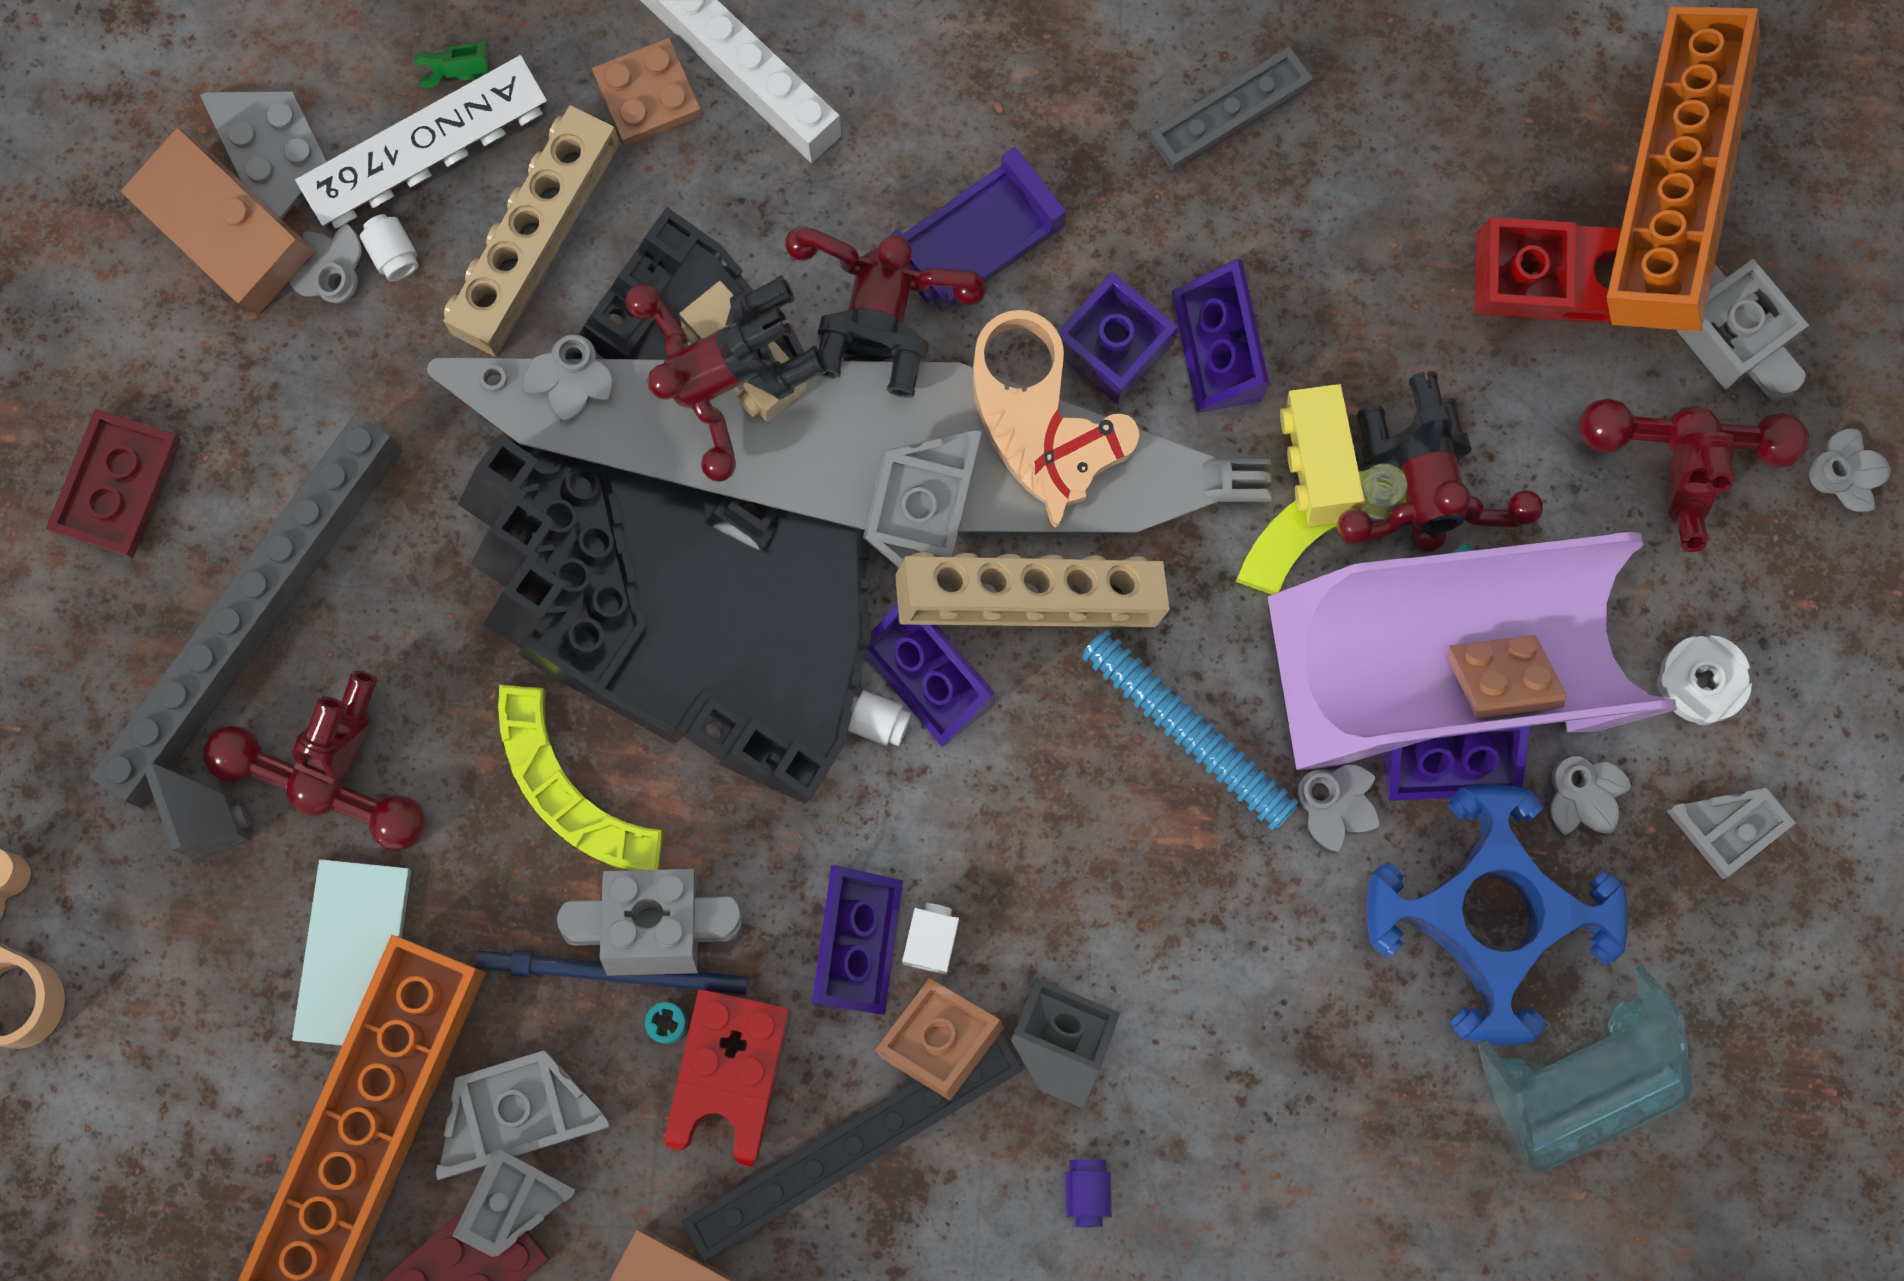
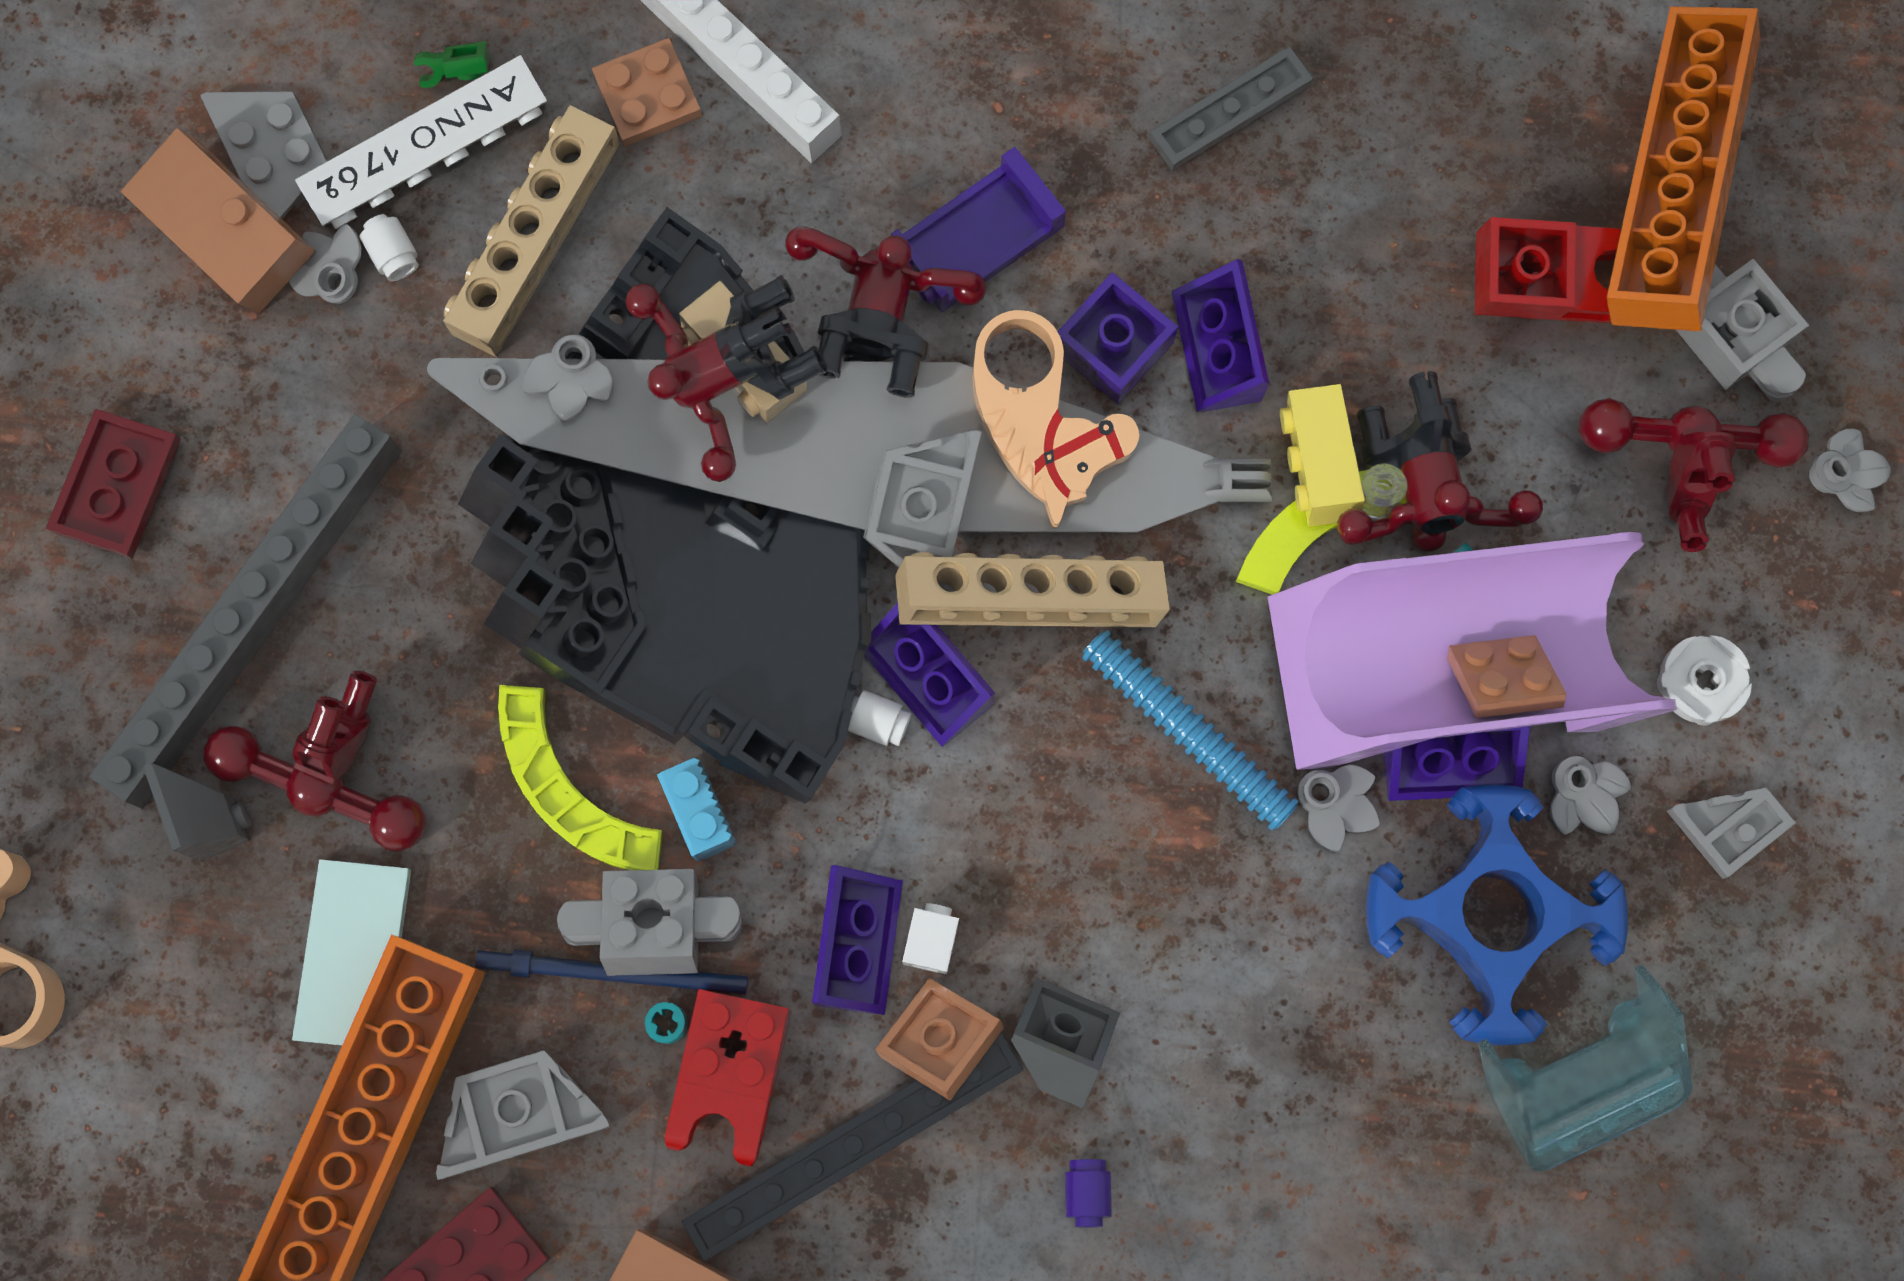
light grey wing [452,1149,575,1257] -> none
none -> medium azure brick [657,758,736,862]

